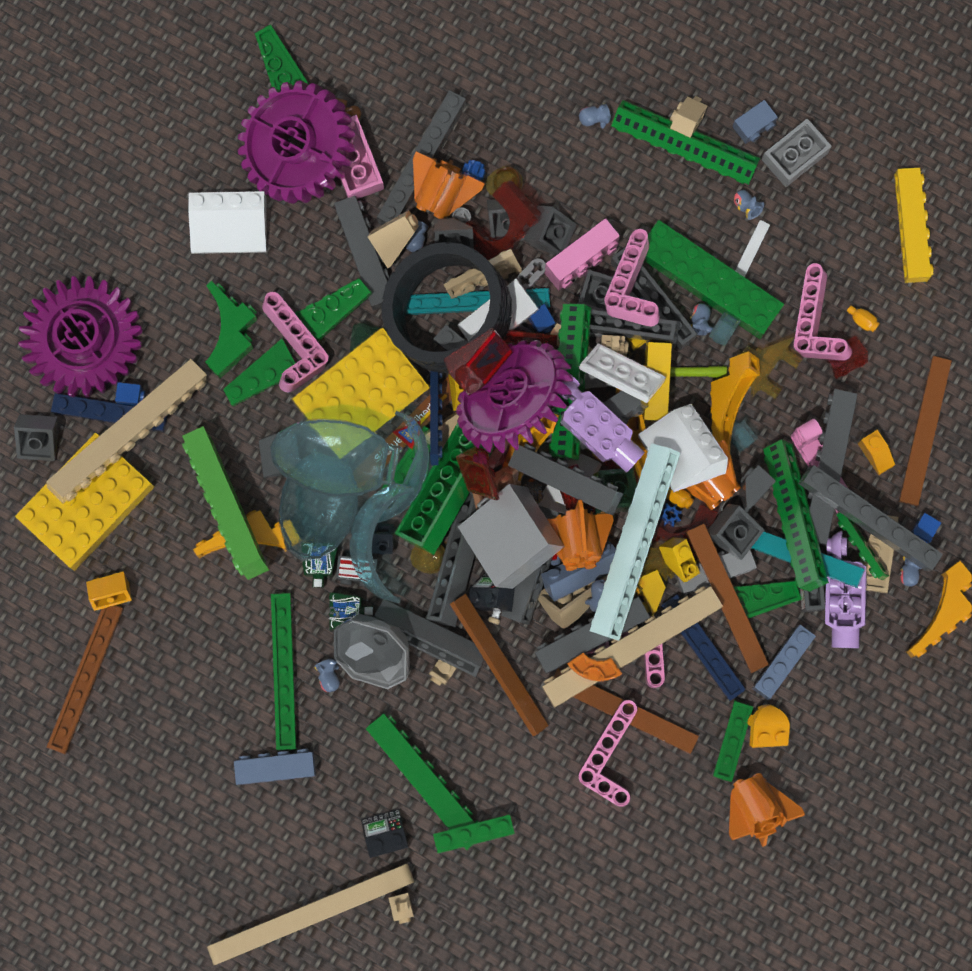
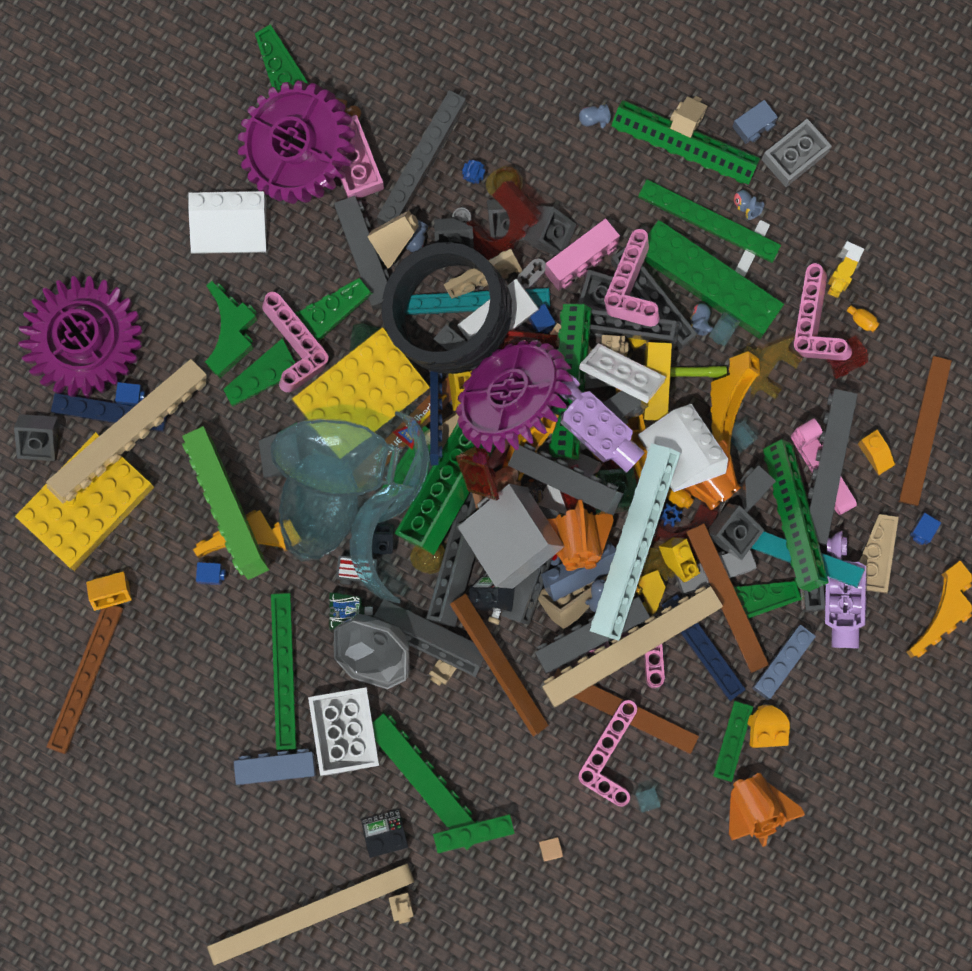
torso [300,544,339,588] -> none
sand blue animal [314,659,340,693] -> none
orange brick [413,151,485,219] -> none
clear red slope [444,328,513,396] -> none
orange tile [567,652,622,681] -> none
dark grey brick [798,465,943,571] -> none
green plate [836,513,889,580] -> none
yellow brick [894,168,933,283] -> none
sand blue animal [900,556,921,586] -> none
none -> blue brick [196,562,226,585]
none -> white slope [308,687,379,776]
none -> light nougat slope [539,837,563,861]
none -> clear light blue brick [634,788,661,813]
none -> green plate [638,180,781,263]
none -> yellow hips [827,241,864,298]

